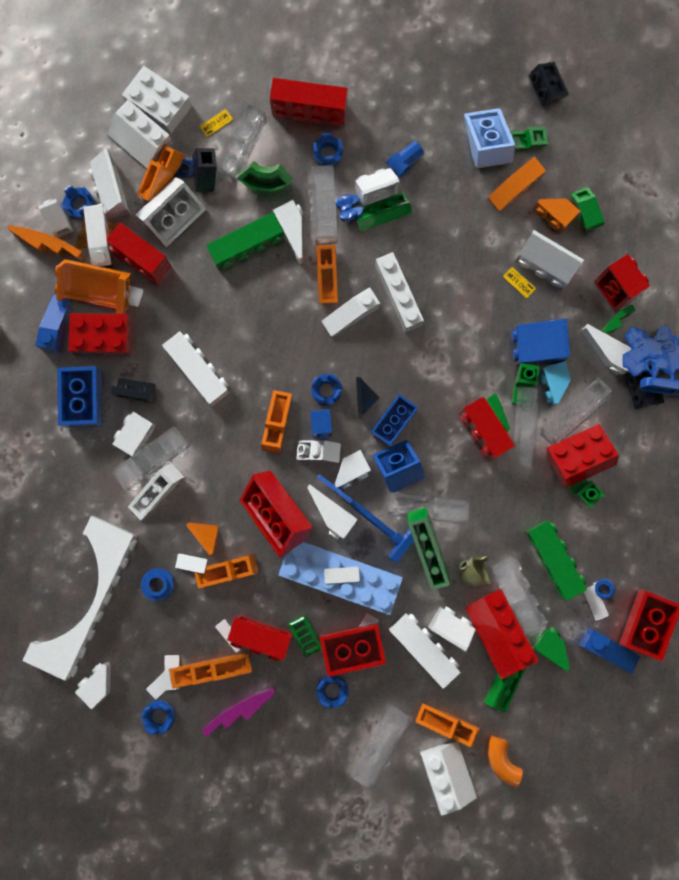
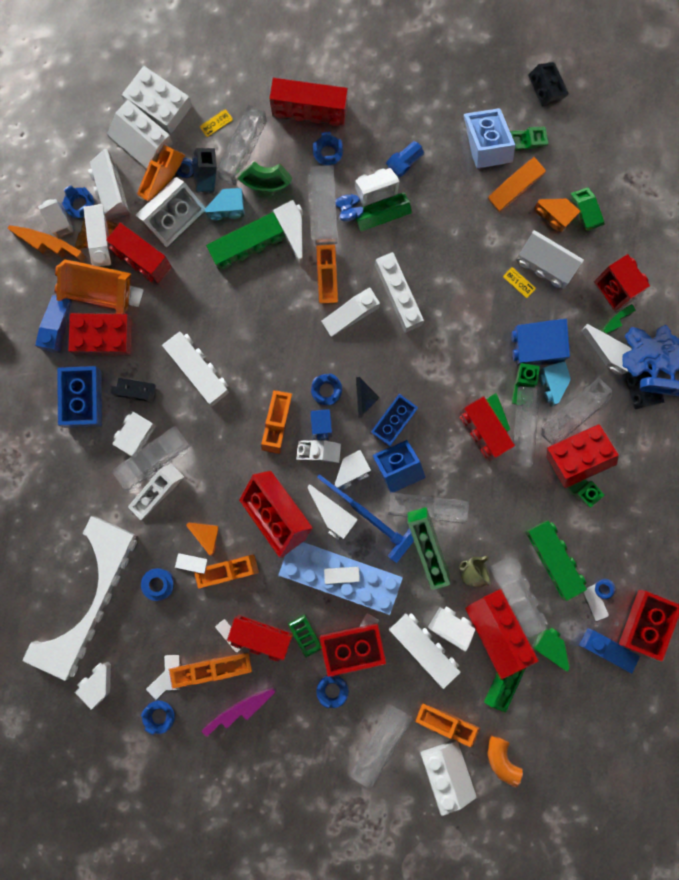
none -> medium azure slope [205,188,245,220]

